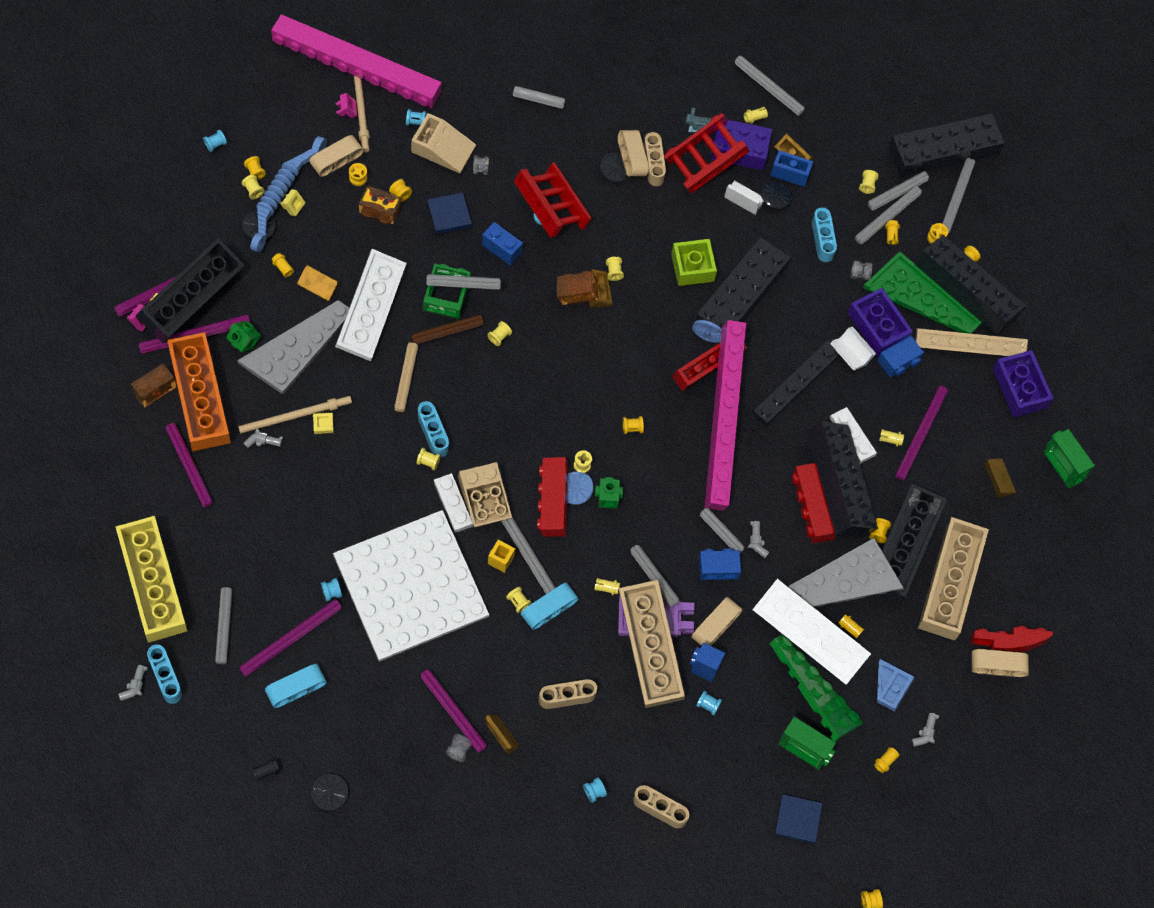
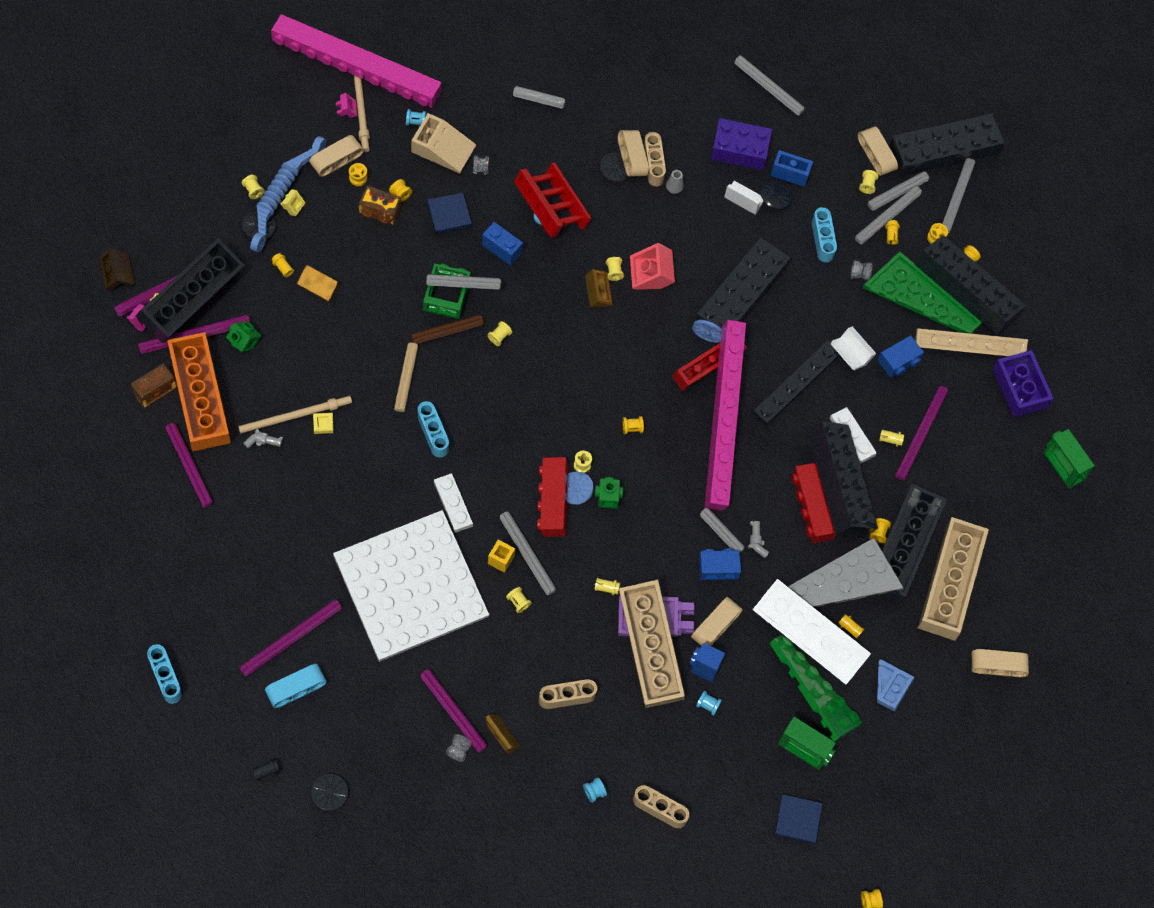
light yellow brick [116,516,187,643] -> none
light grey piece [119,665,148,701] -> none
medium azure bush [203,130,227,152] -> none
light grey axle [215,587,232,664] -> none
light grey wing [238,300,349,394] -> none
yellow bush [244,156,266,180] -> none
medium azure wheel [321,578,342,601] -> none
white plate [335,249,406,361] -> none
light yellow bush [416,448,441,471] -> none
tan slope [458,462,512,528] -> none
medium azure beam [521,583,579,630] -> none
clear orange brick [557,271,598,305] -> none
light grey axle [631,545,679,607] -> none
red fence [664,113,749,194] -> none
lime brick [671,239,717,286] -> none
clear light blue bracket [686,108,711,132] -> none
light yellow pin [744,107,768,124] -> none
pearl gold slope [774,134,813,161] -> none
dark purple brick [848,288,913,357] -> none
yellow pin [874,747,899,773] -> none
light grey piece [912,713,939,747] -> none
red slope [970,626,1053,653] -> none
pearl gold slope [984,459,1016,498] -> none
none -> dark brown panel [99,248,135,291]
none -> coral slope [630,243,675,289]
none -> light grey cone [666,170,684,194]
none -> tan beam [858,126,898,176]

